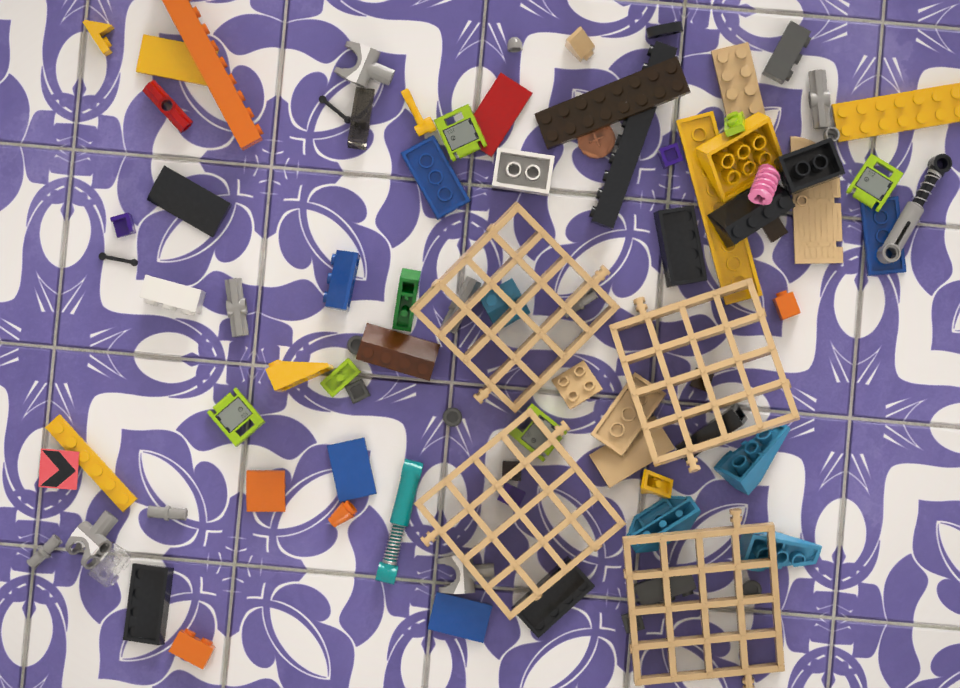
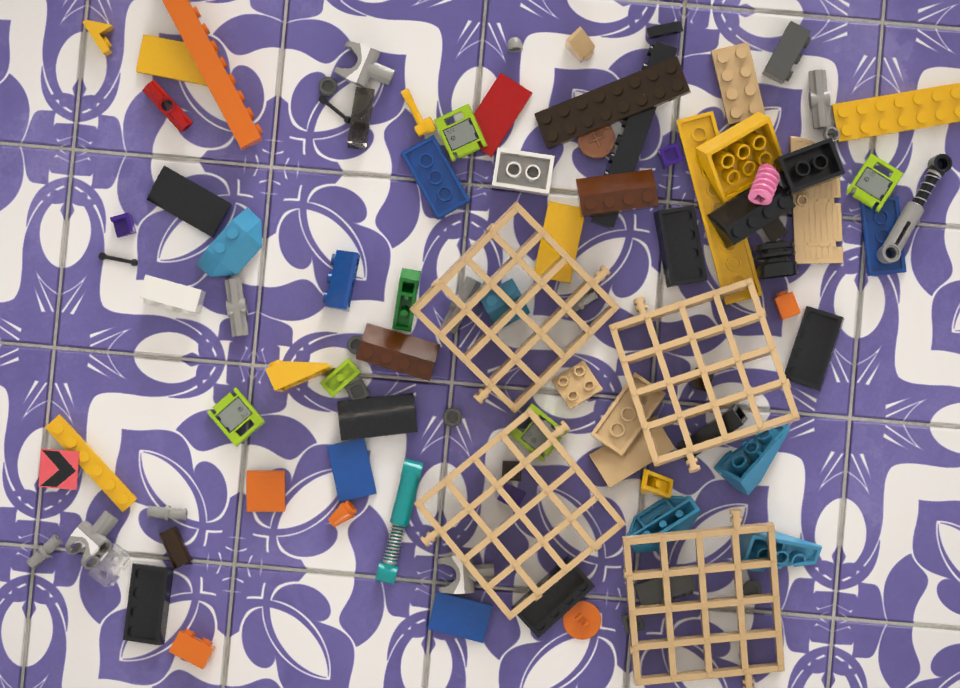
lime plate [724,111,745,137] -> none
none -> dark brown brick [158,526,193,569]
none -> dark azure wedge [196,208,262,277]
none -> dark grey tile [319,77,338,97]
none -> black slope [337,393,418,441]
none -> yellow tile [534,201,584,284]
none -> orange piece [563,601,601,640]
none -> reddish brown slope [576,169,659,217]
none -> black wheel [754,240,799,279]
none -> black slope [785,306,844,391]

